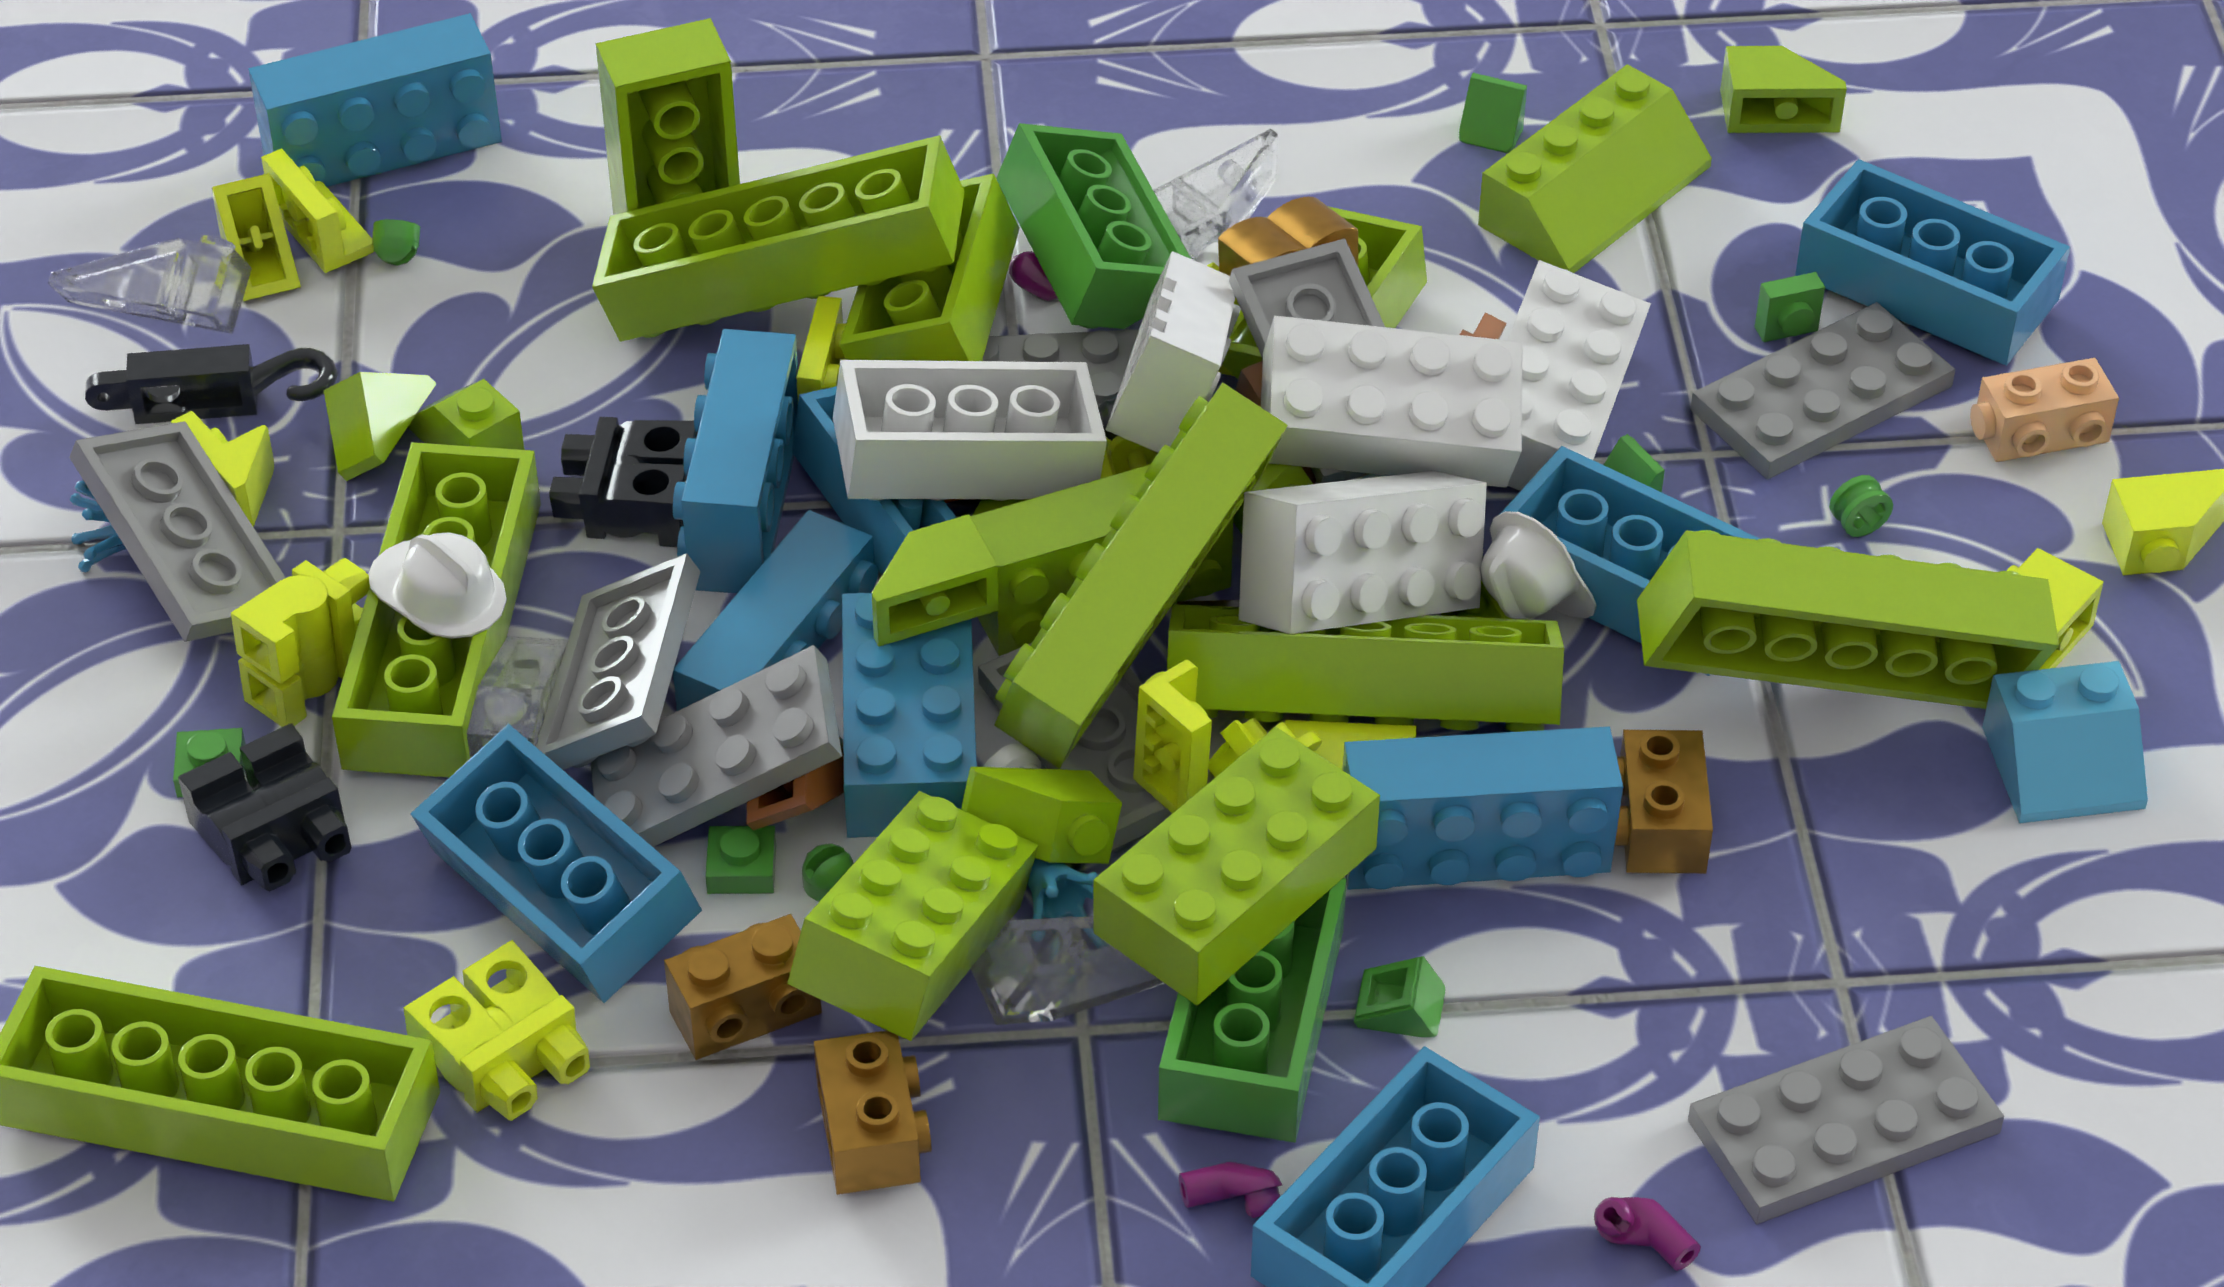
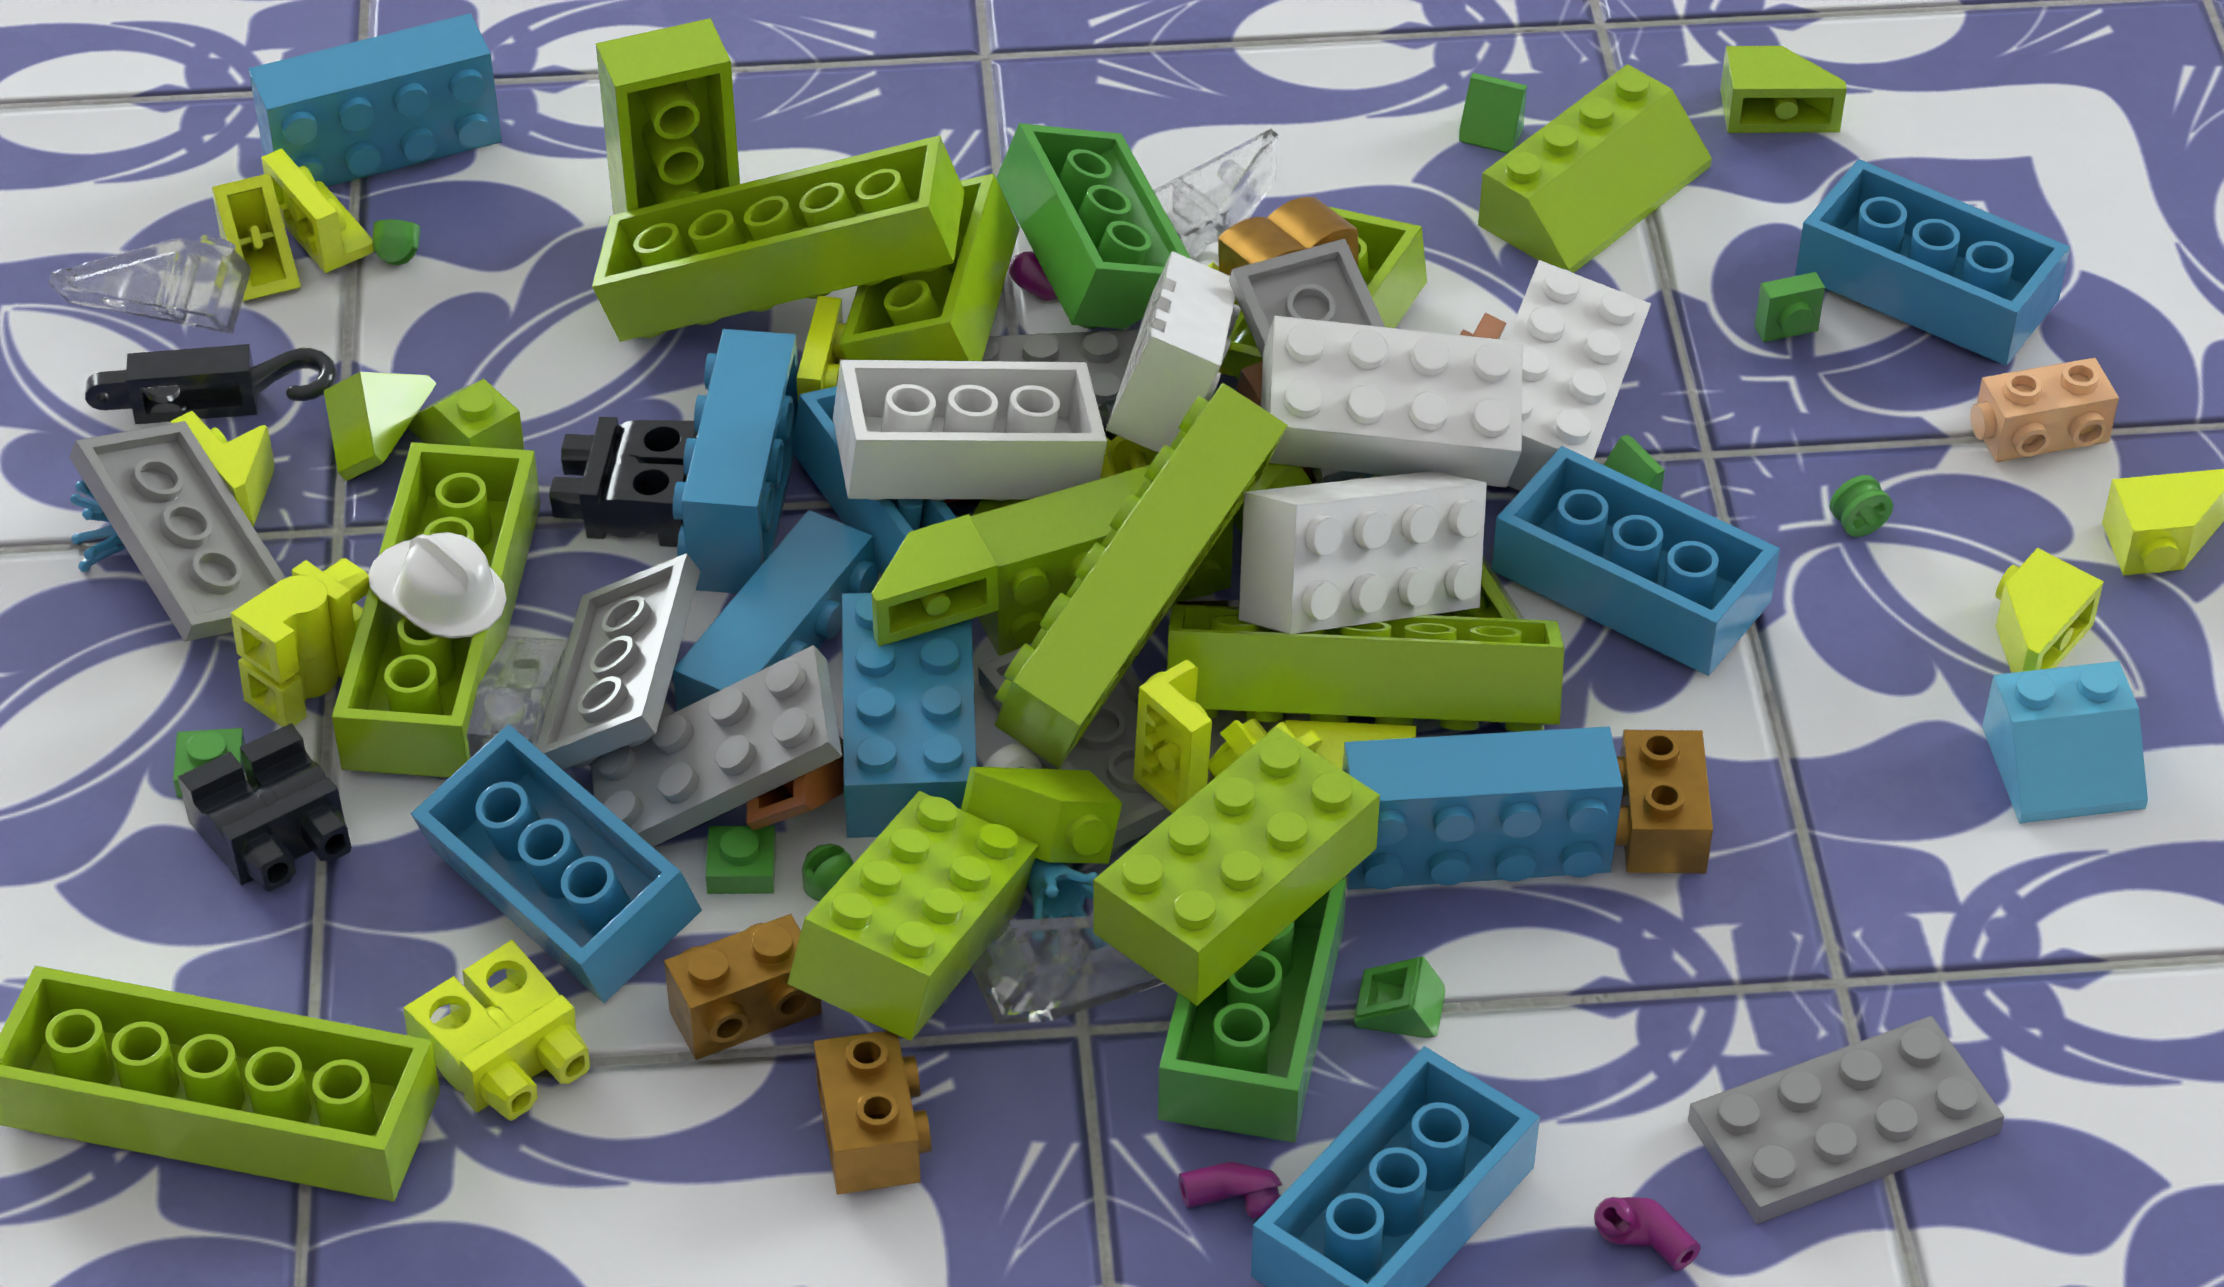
white piece [1480,511,1597,620] -> none
lime brick [1637,530,2059,709] -> none
light grey plate [1690,302,1955,480] -> none

